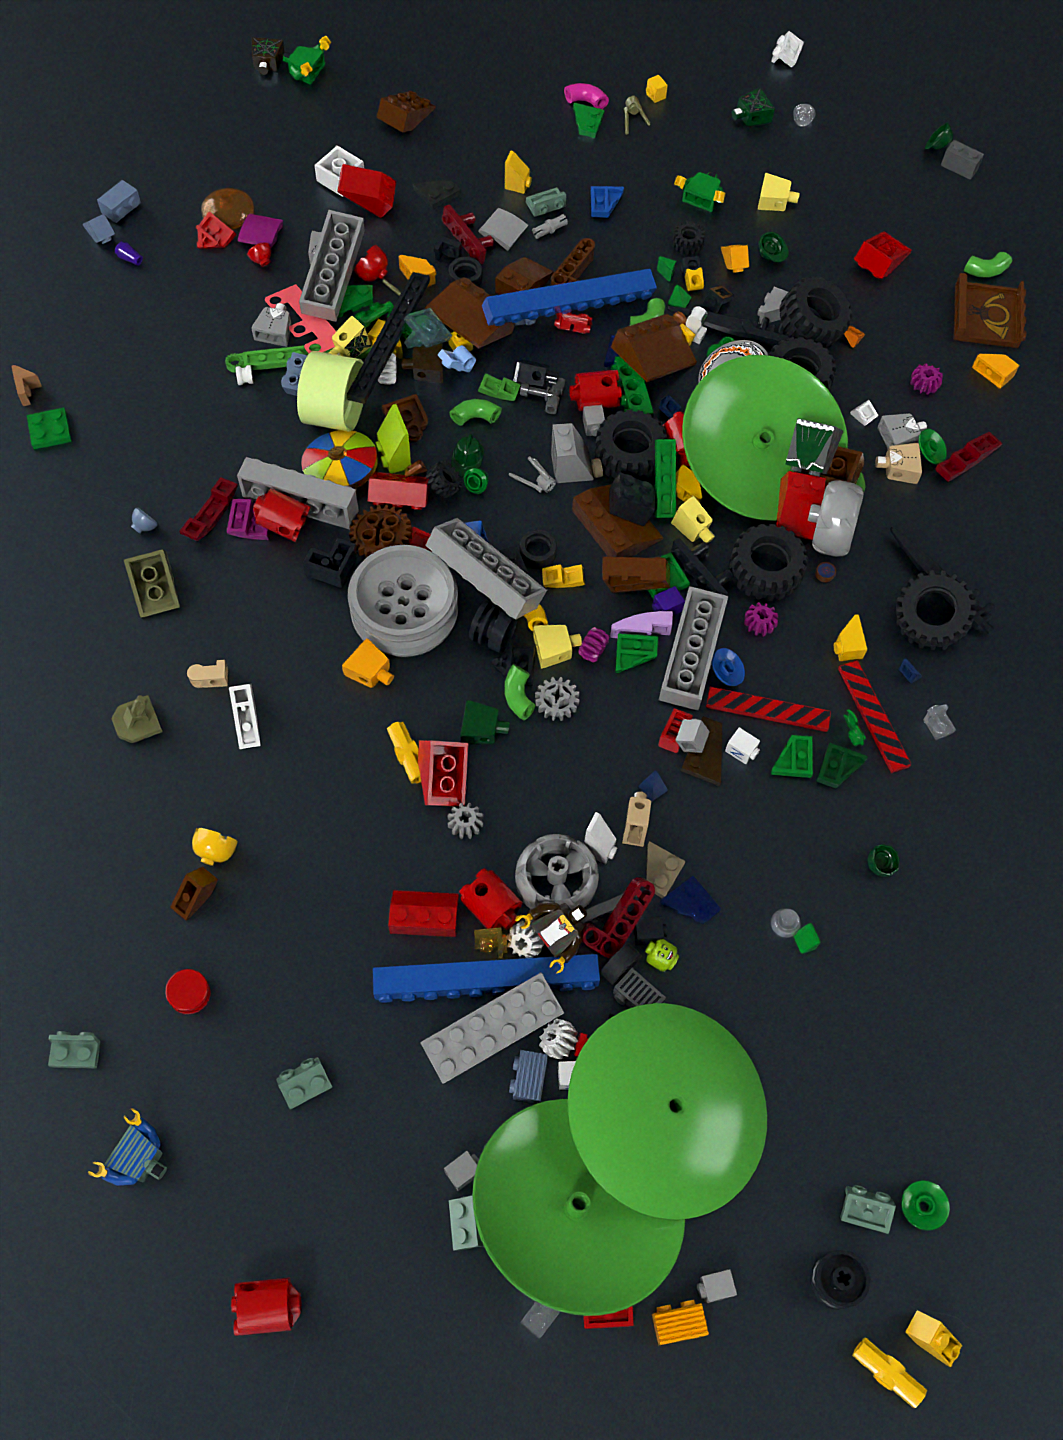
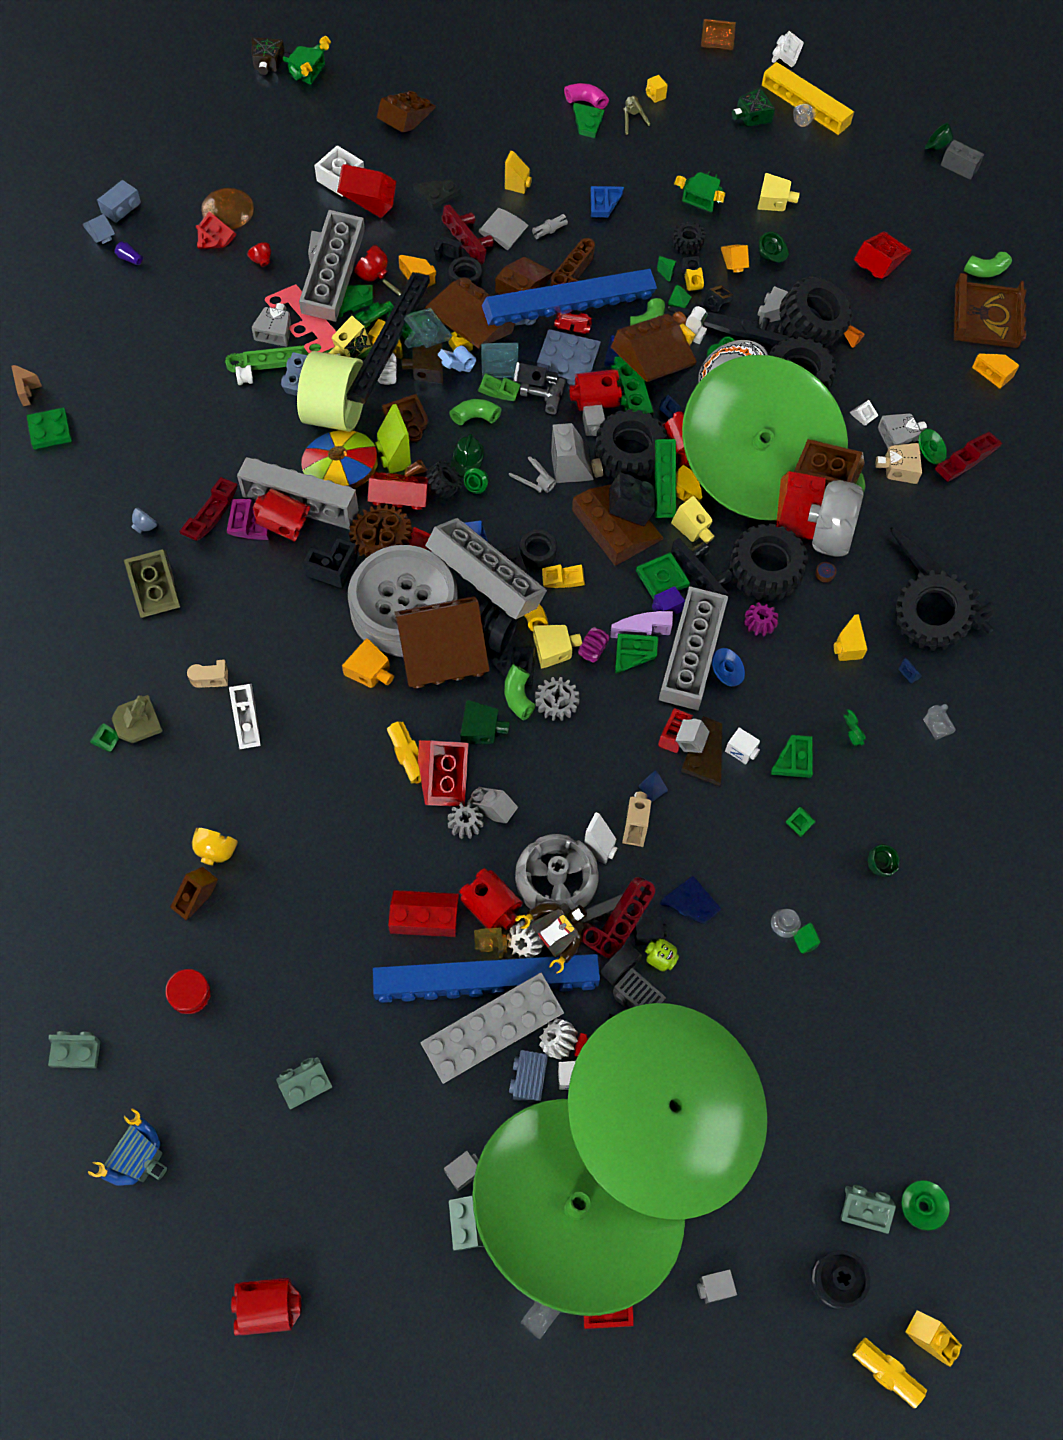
magenta slope [238,214,283,248] -> none
sand green bracket [526,187,566,217] -> none
reddish brown wedge [602,557,670,593] -> none
dark tan wing [646,841,686,899] -> none
light orange brick [652,1300,709,1346] -> none
red tile [706,687,831,732] -> none
slope [785,418,843,477] -> none
dark green wing [816,743,868,789] -> none
tile [838,660,911,773] -> none
magenta gear [911,363,943,395] -> none
none -> green slope [90,723,119,752]
none -> reddish brown panel [394,596,489,688]
none -> light grey slope [467,787,518,823]
none -> clear light blue bracket [481,343,518,378]
none -> sand blue plate [536,329,601,385]
none -> clear orange plate [701,19,736,50]
none -> yellow brick [762,62,854,135]
none -> green slope [786,807,816,837]

